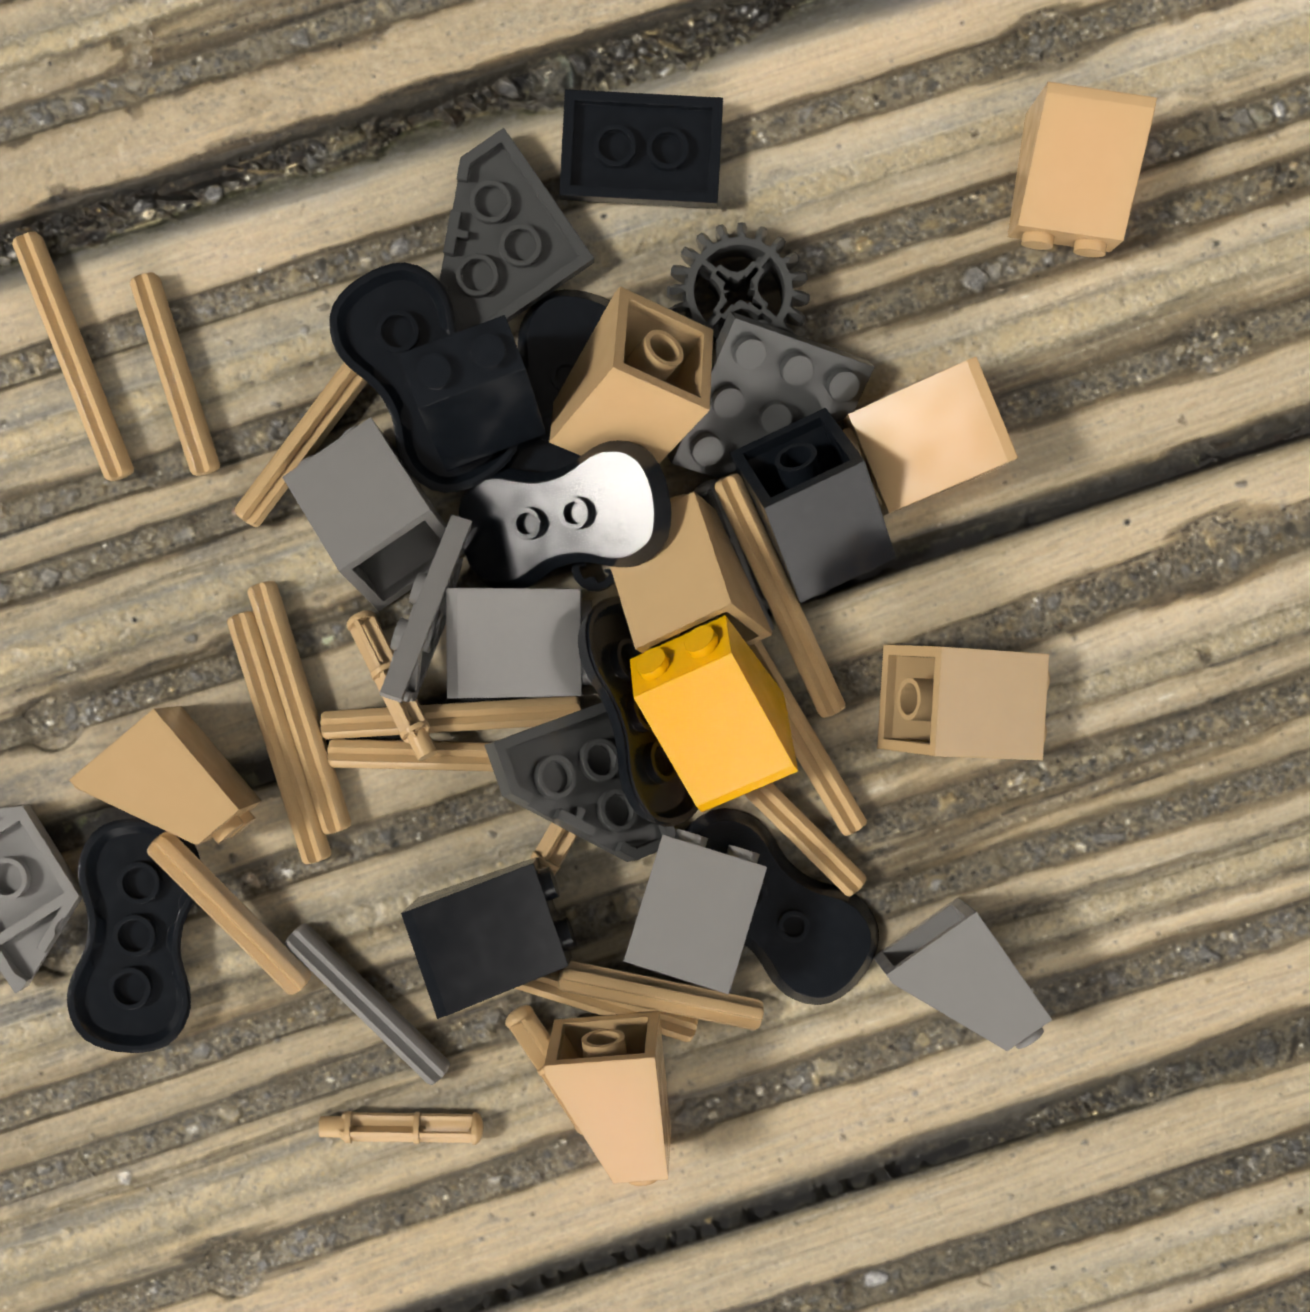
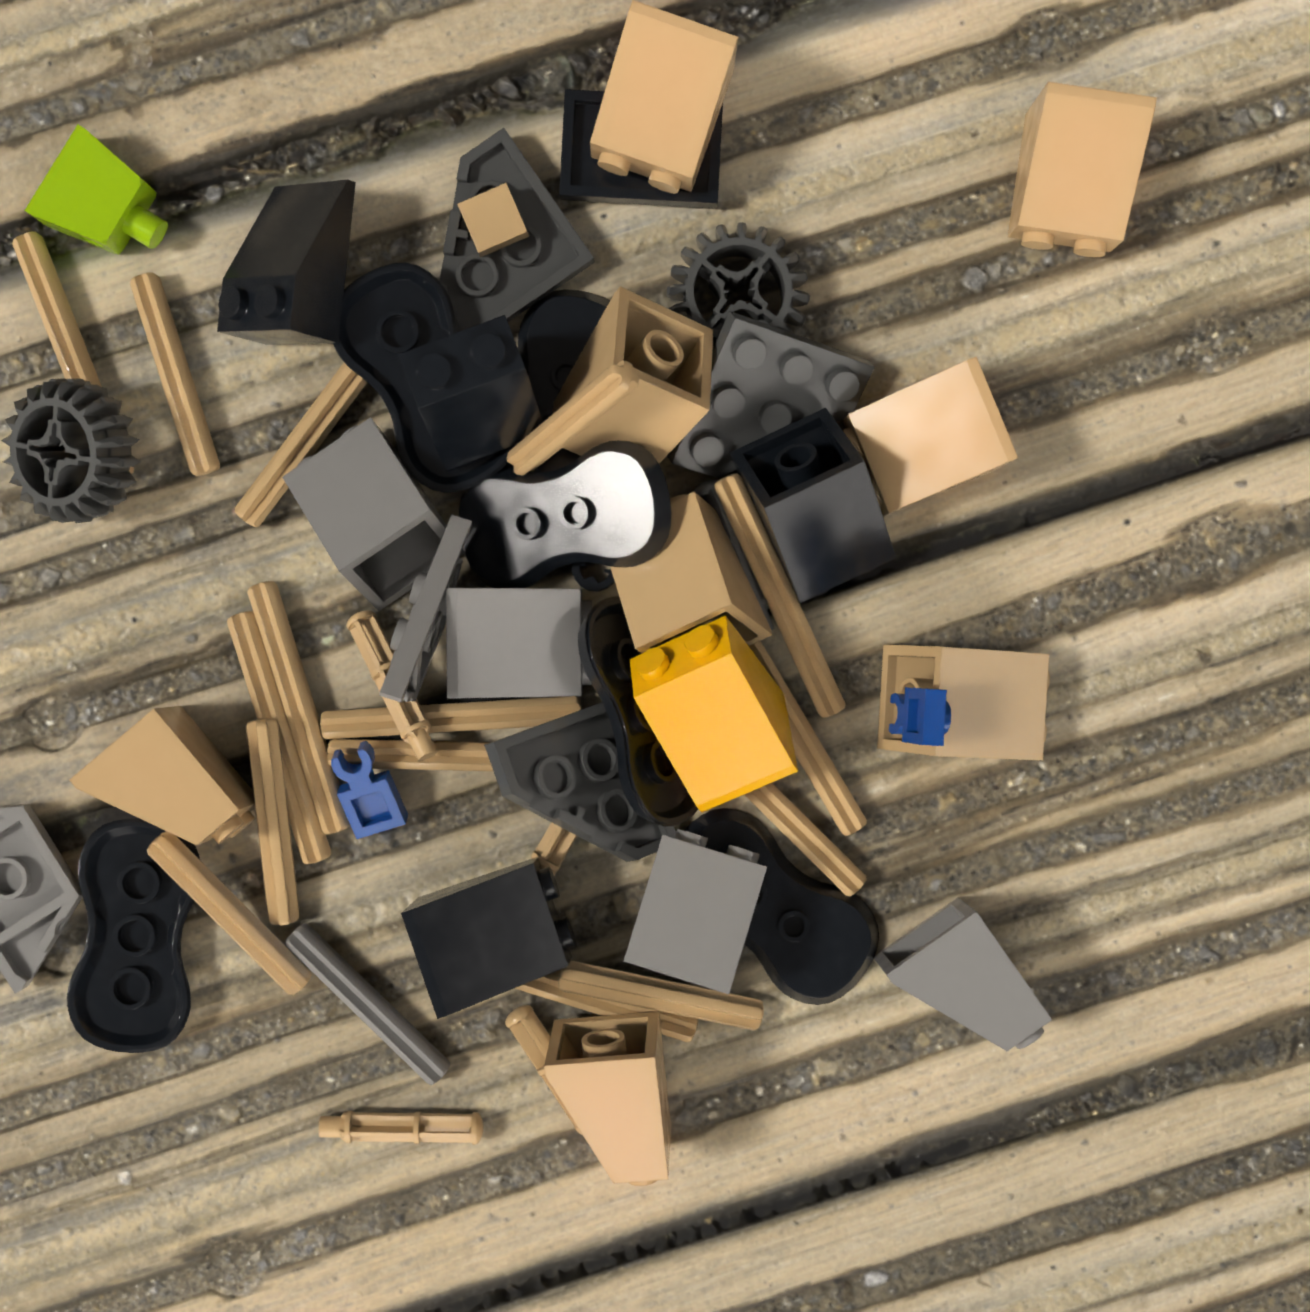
none -> dark grey gear [1,378,141,523]
none -> lime torso [24,124,168,255]
none -> black slope [217,179,356,345]
none -> tan axle [246,718,300,926]
none -> plate [331,741,408,839]
none -> tan tile [457,183,529,258]
none -> tan axle [507,360,639,476]
none -> tan slope [590,0,738,194]
none -> blue plate [889,687,951,746]

